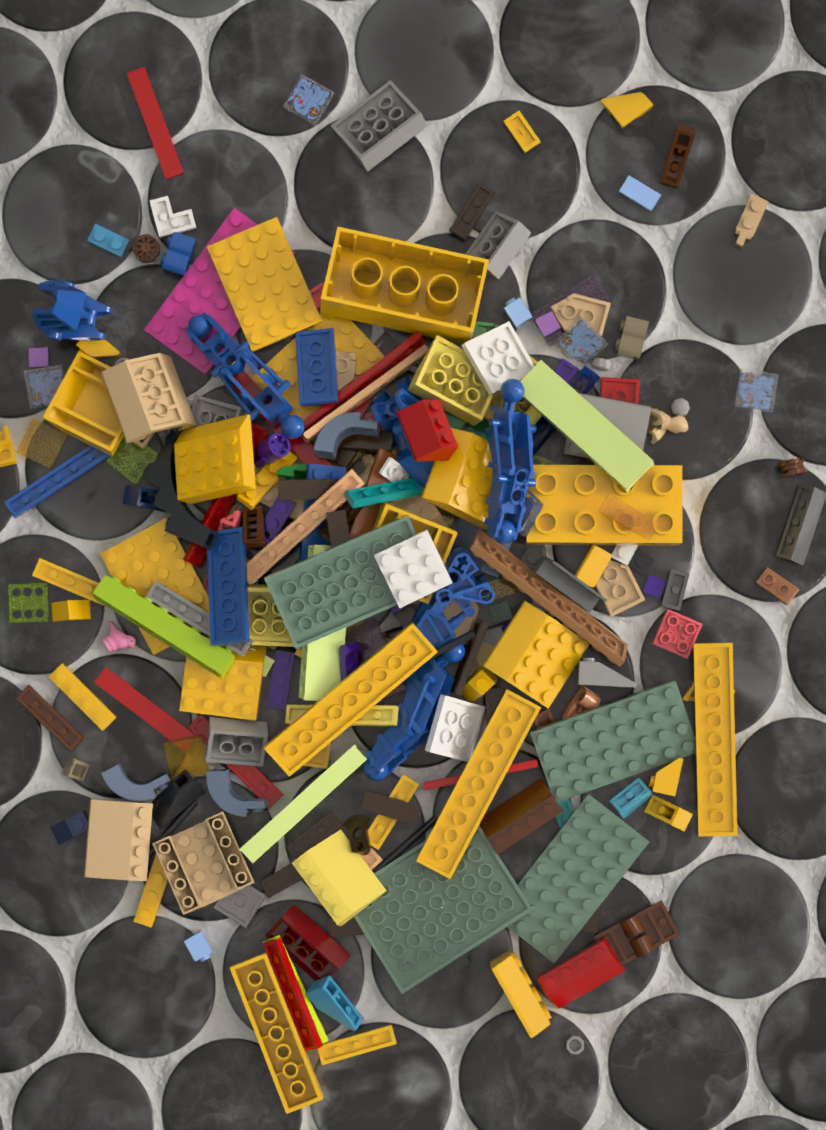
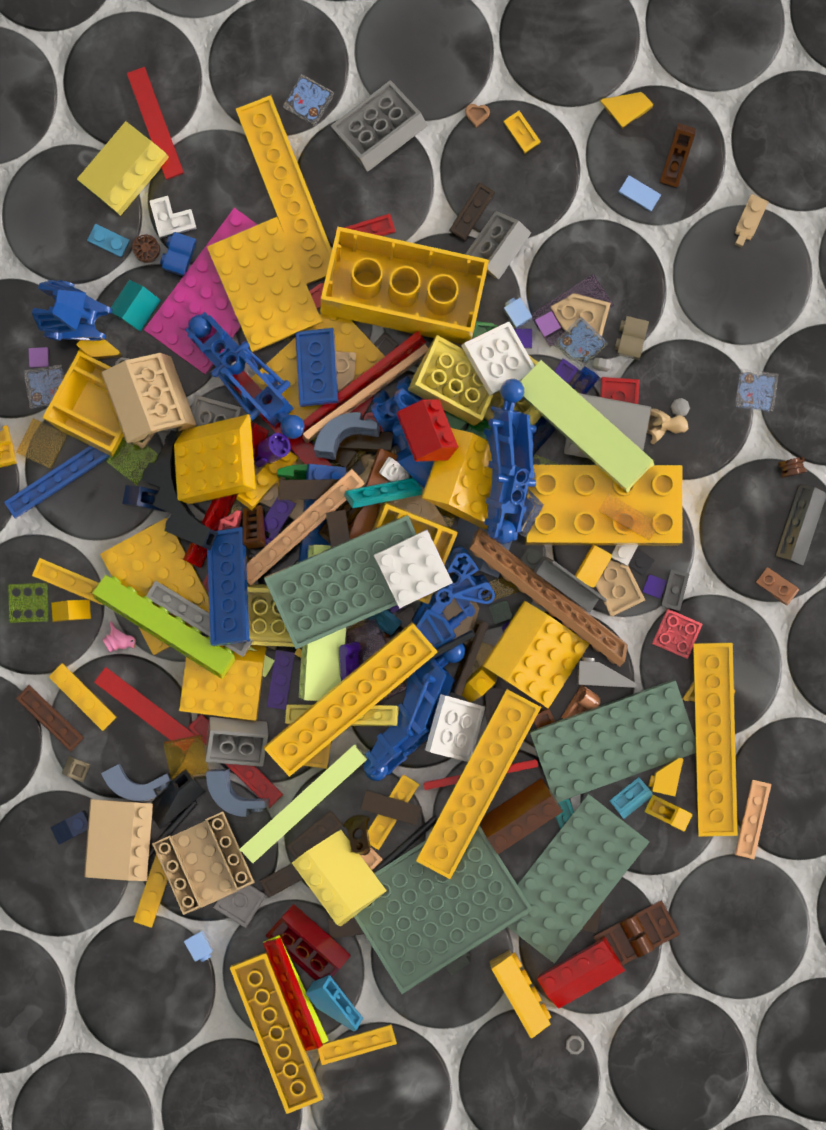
none -> light yellow slope [77,121,169,216]
none -> teal slope [111,280,161,332]
none -> yellow plate [236,95,332,285]
none -> red tile [336,213,396,236]
none -> dark azure plate [368,610,402,637]
none -> medium nougat tile [465,104,490,128]
none -> dark purple tile [514,329,532,349]
none -> light nougat tile [735,780,771,859]

